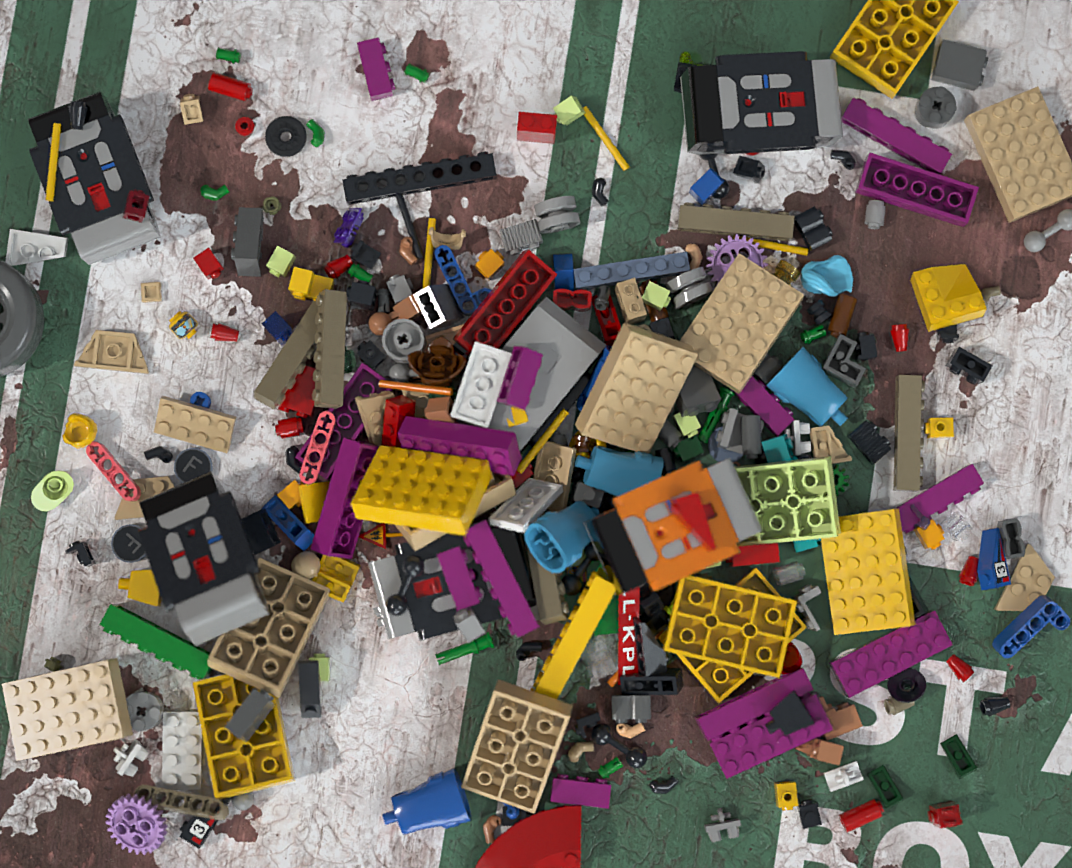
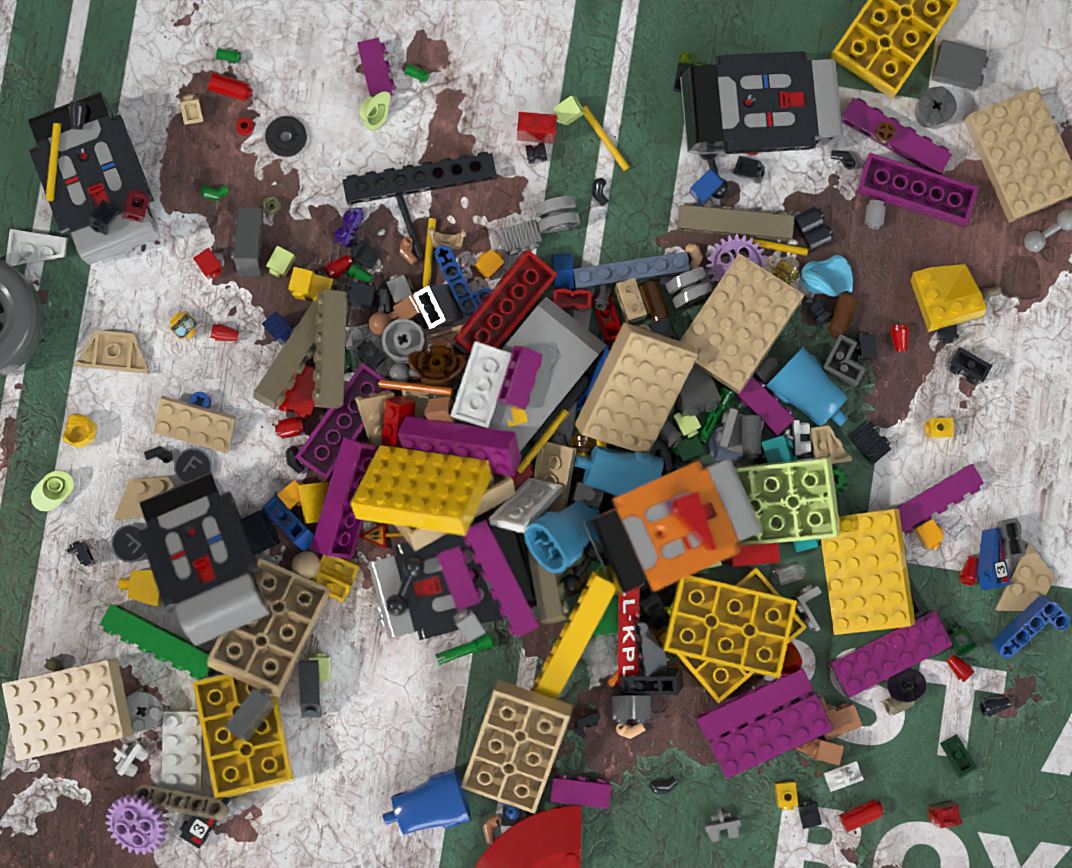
coral beam [86,442,141,502] -> none
tan tile [141,282,162,303] -> none
coral beam [299,411,336,485] -> none
green arm [306,119,325,147] -> none
black arm [516,642,542,661] -> none
tan arm [568,742,594,763] -> none
black piece [591,723,648,768] -> none
green pin [597,756,623,779] -> none
yellowish green brick [641,281,671,311] -> none
black torso [764,689,815,736] -> none
green pin [800,325,826,344] -> none
dark green slope [867,765,904,810] -> none
dark tan brick [893,375,925,492] -> none
clear purple hand [910,504,930,530] -> none
none -> black bracket [89,200,120,235]
none -> yellowish green piece [359,91,391,131]
none -> black wheel [525,142,547,164]
none -> reddish brown wheel [874,122,896,144]
none -> dark green window [947,625,978,656]

